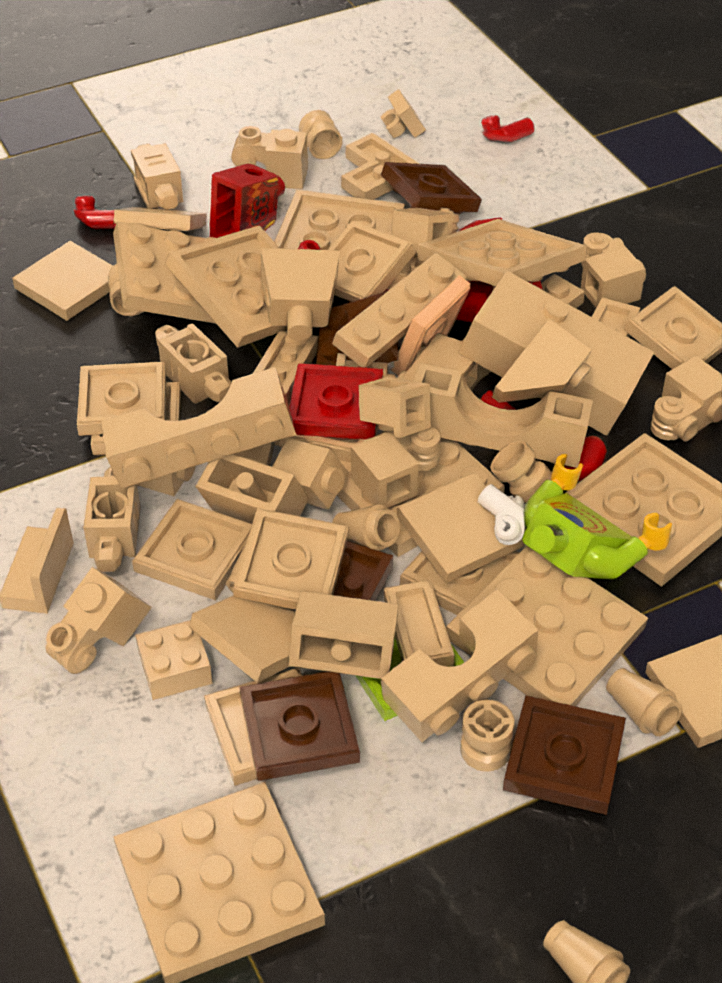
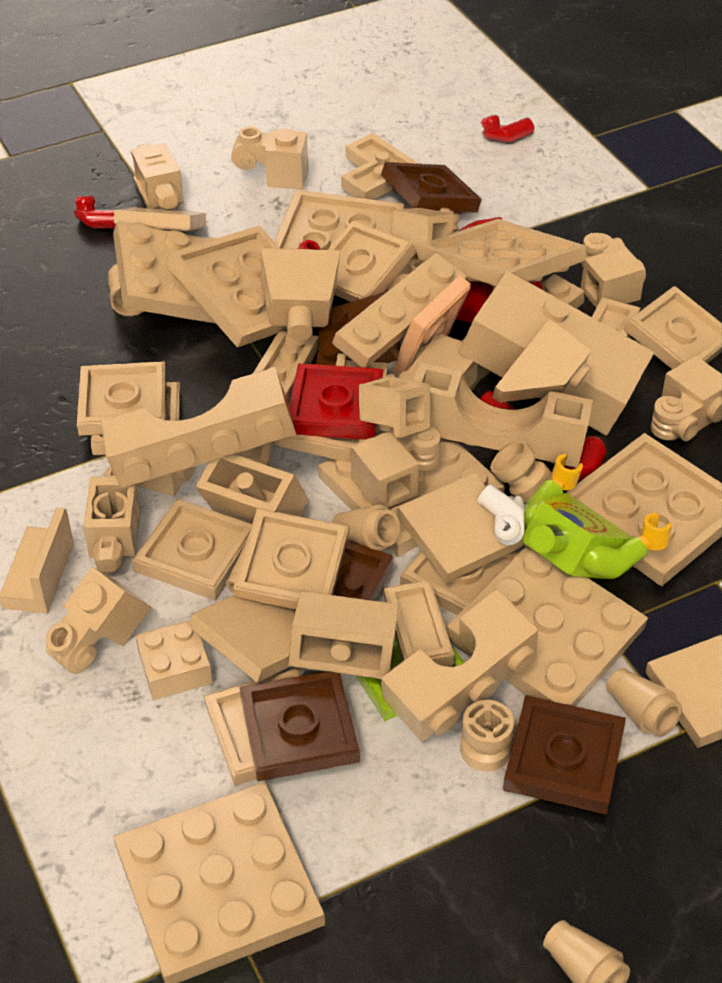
tan tile [12,241,113,321] -> none
tan piece [155,323,231,404] -> none
red torso [209,163,285,238] -> none
tan brick [272,438,349,510] -> none
tan wheel [299,110,343,159] -> none
tan tile [380,89,426,138] -> none

